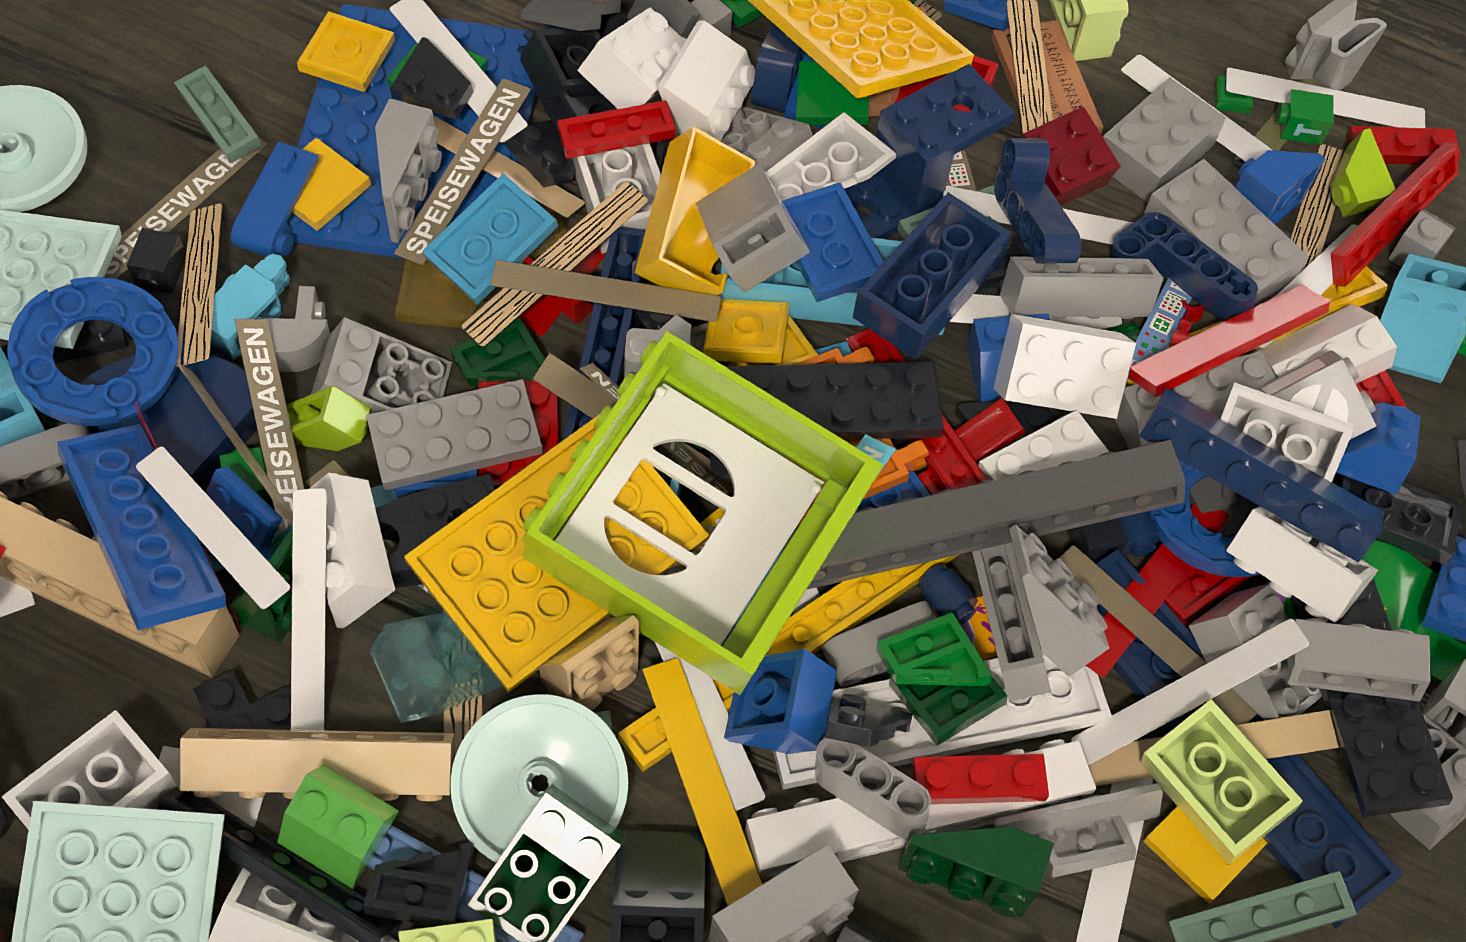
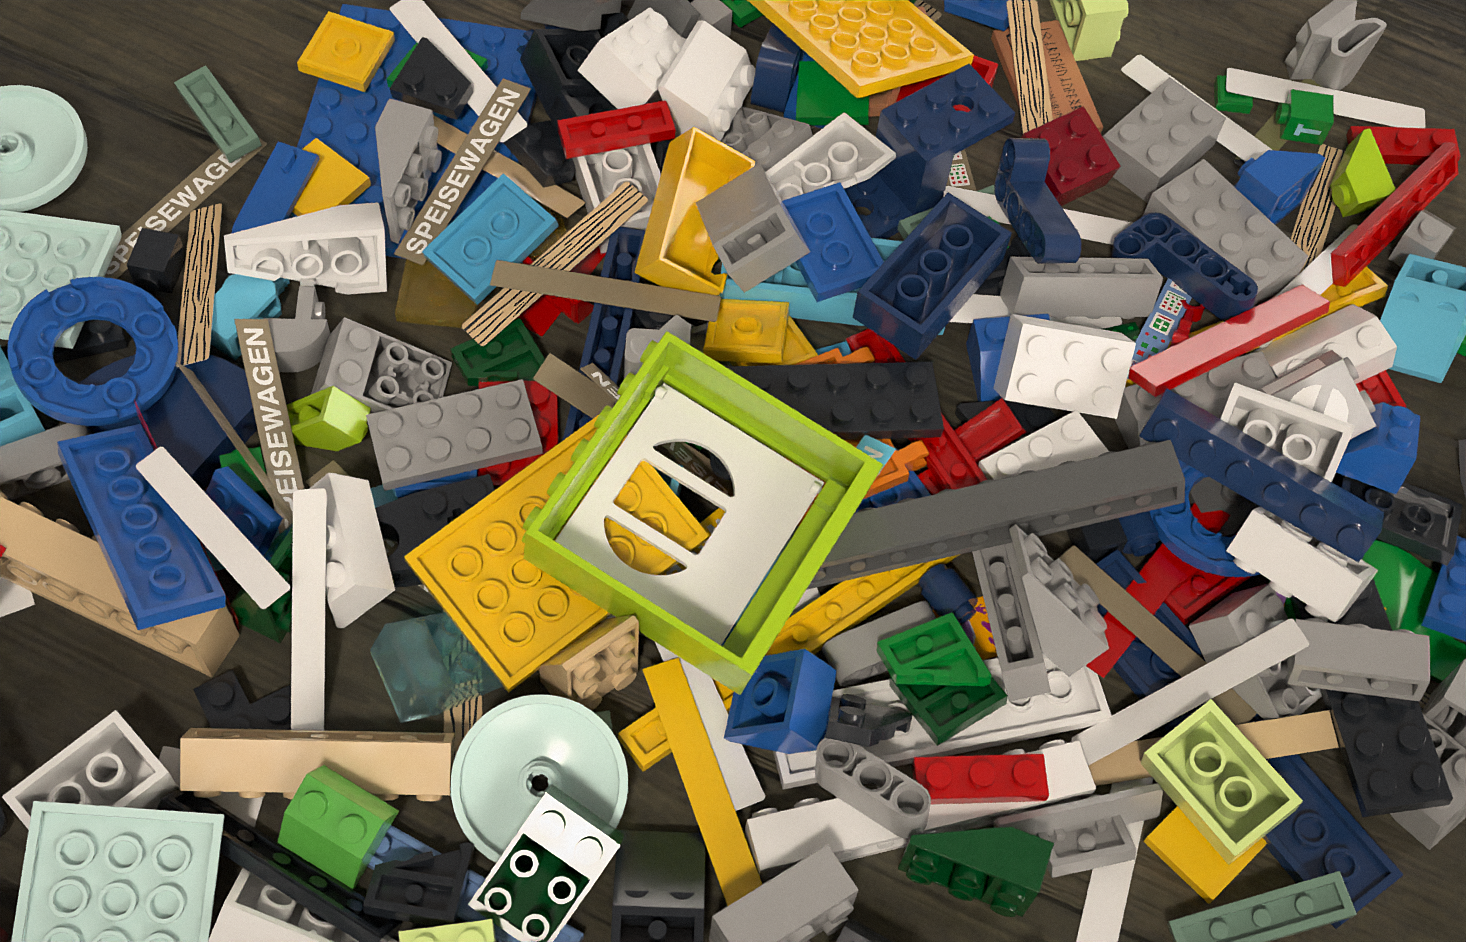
none -> white wedge [224,203,387,295]

